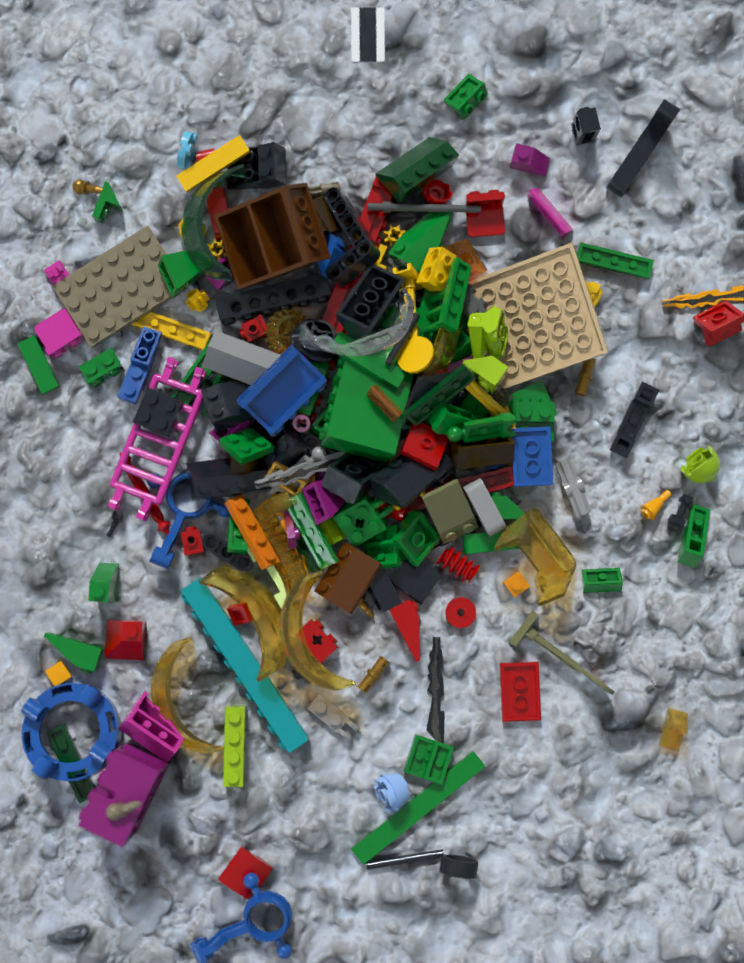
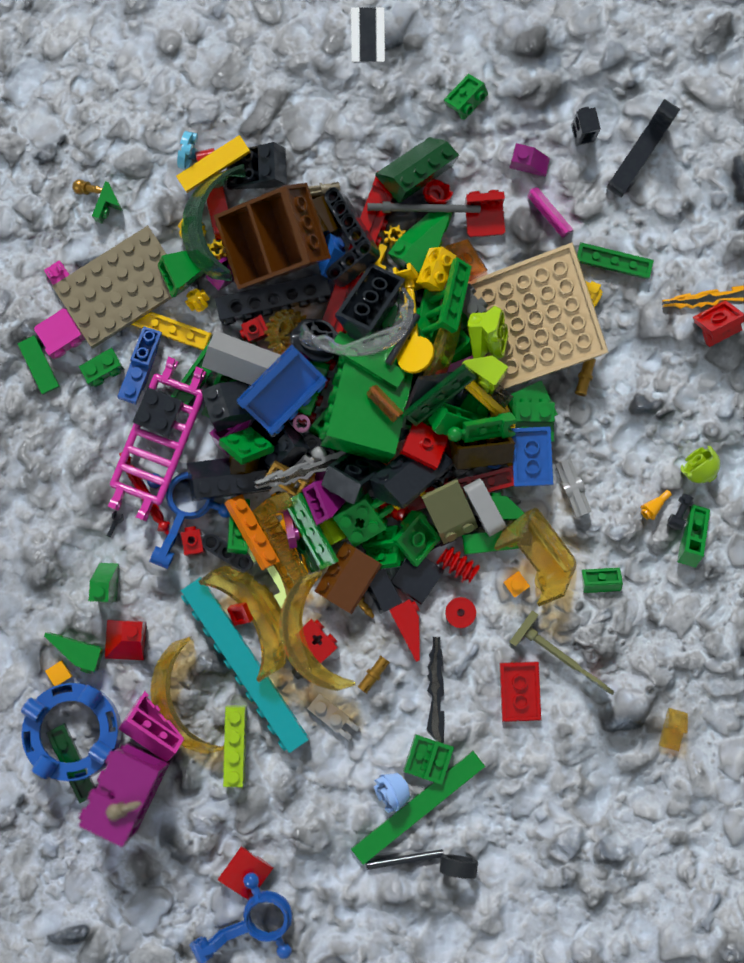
black slope [609,381,659,459] -> none

